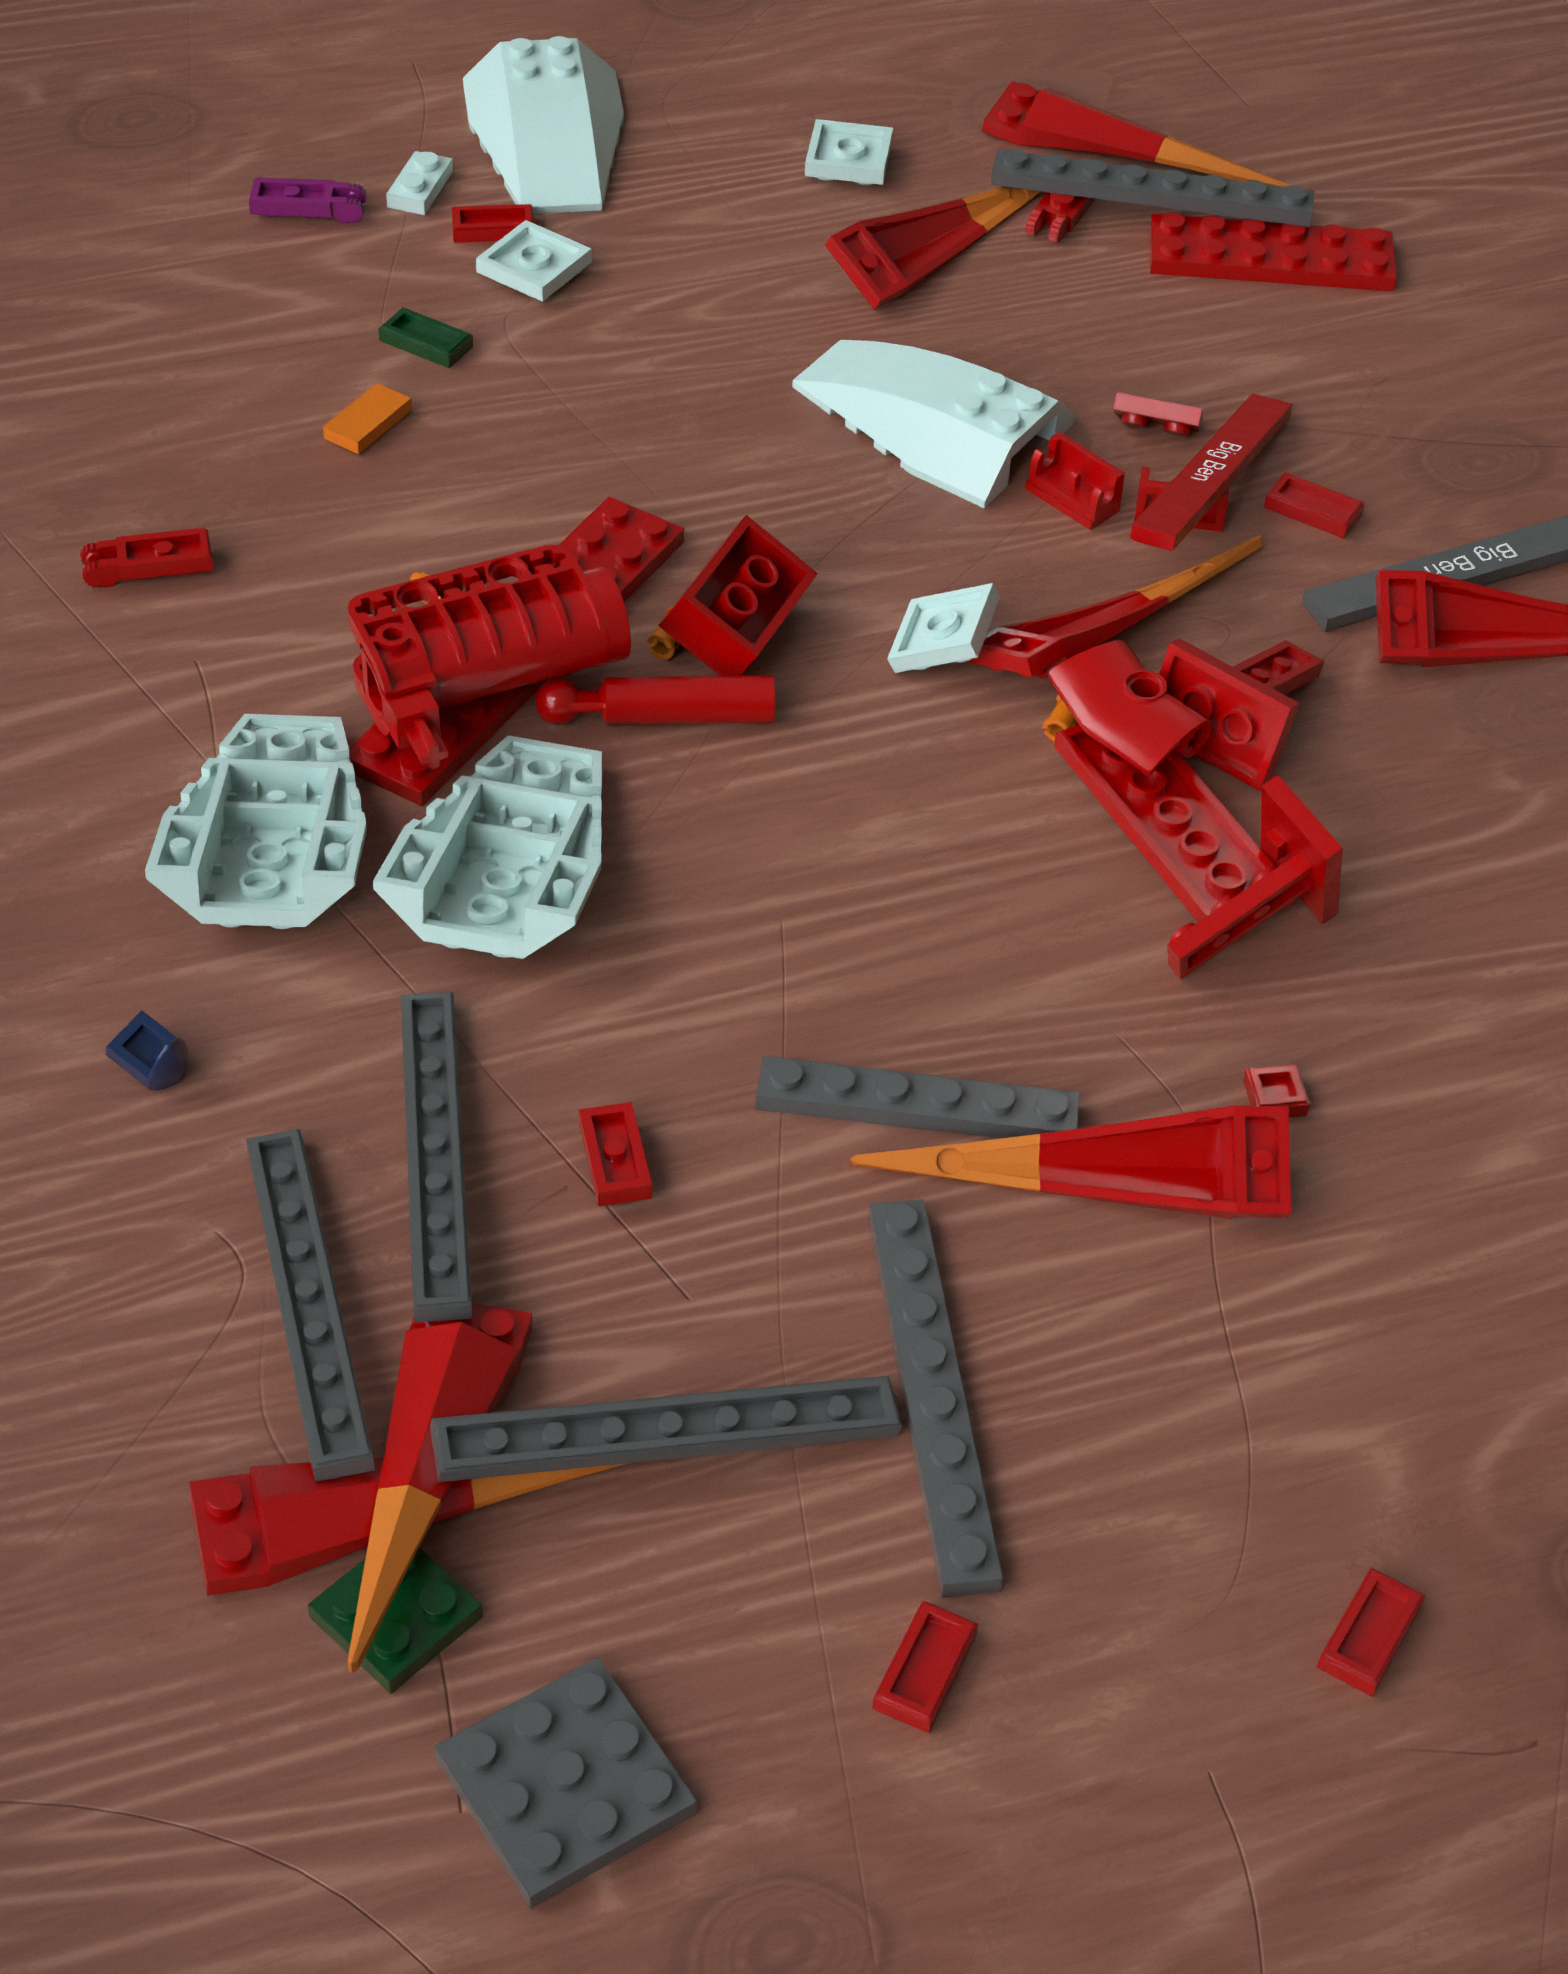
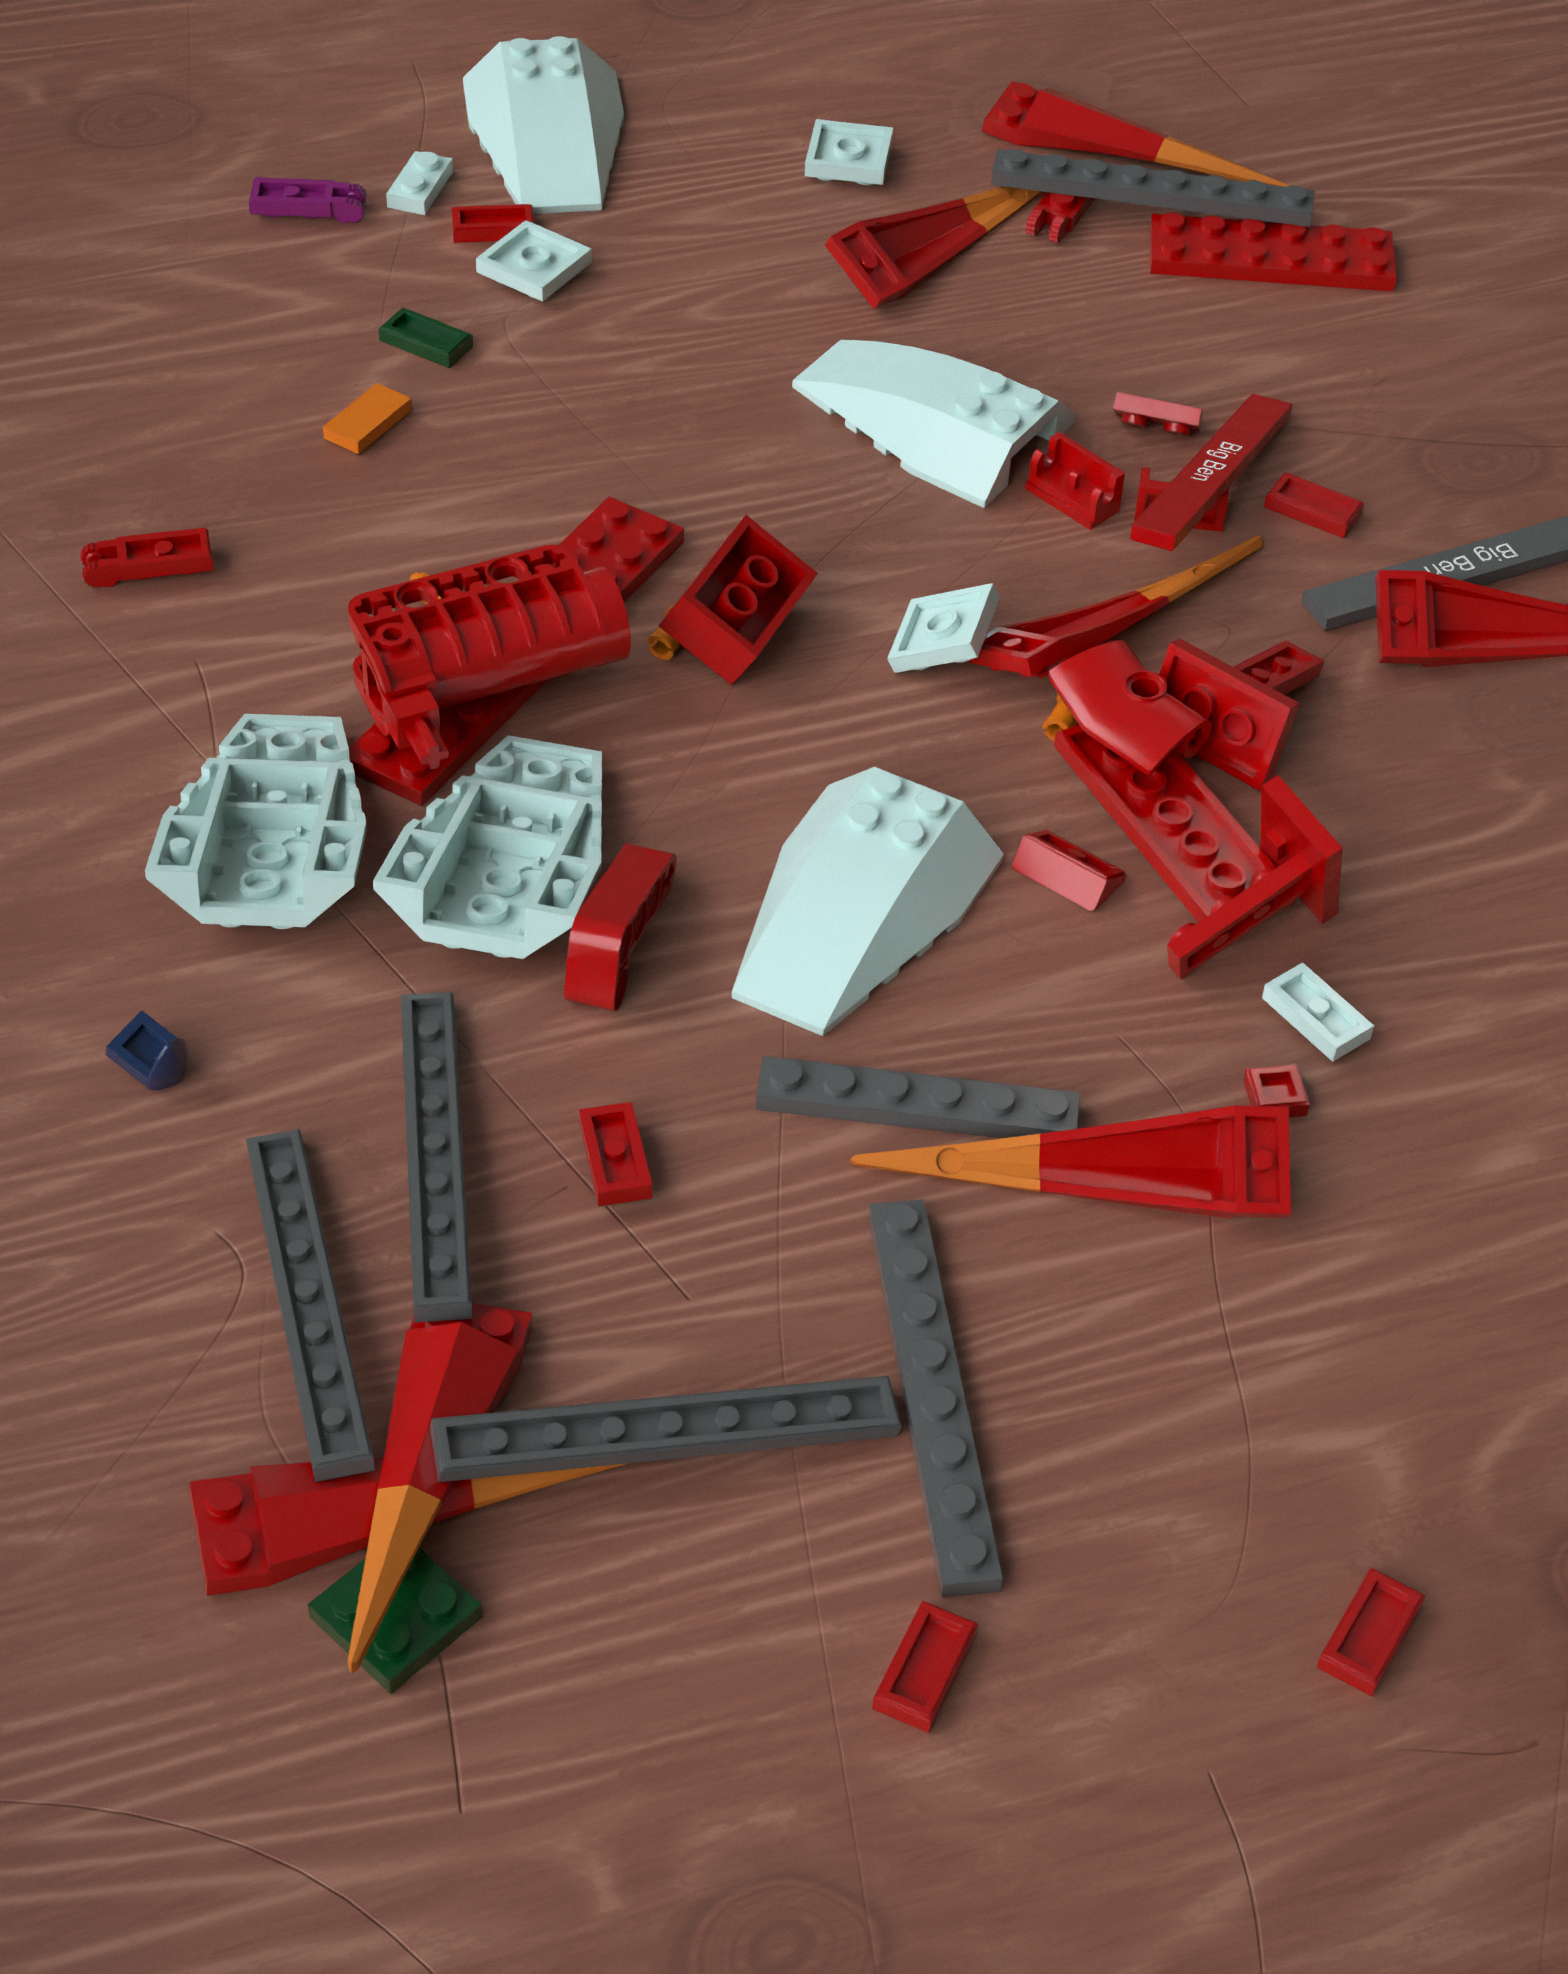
dark grey plate [434,1657,697,1909] -> none
red piece [536,675,775,725] -> none
none -> red beam [564,843,677,1012]
none -> light aqua wedge [732,767,1004,1036]
none -> slope [1012,829,1127,911]
none -> light aqua plate [1262,963,1374,1062]

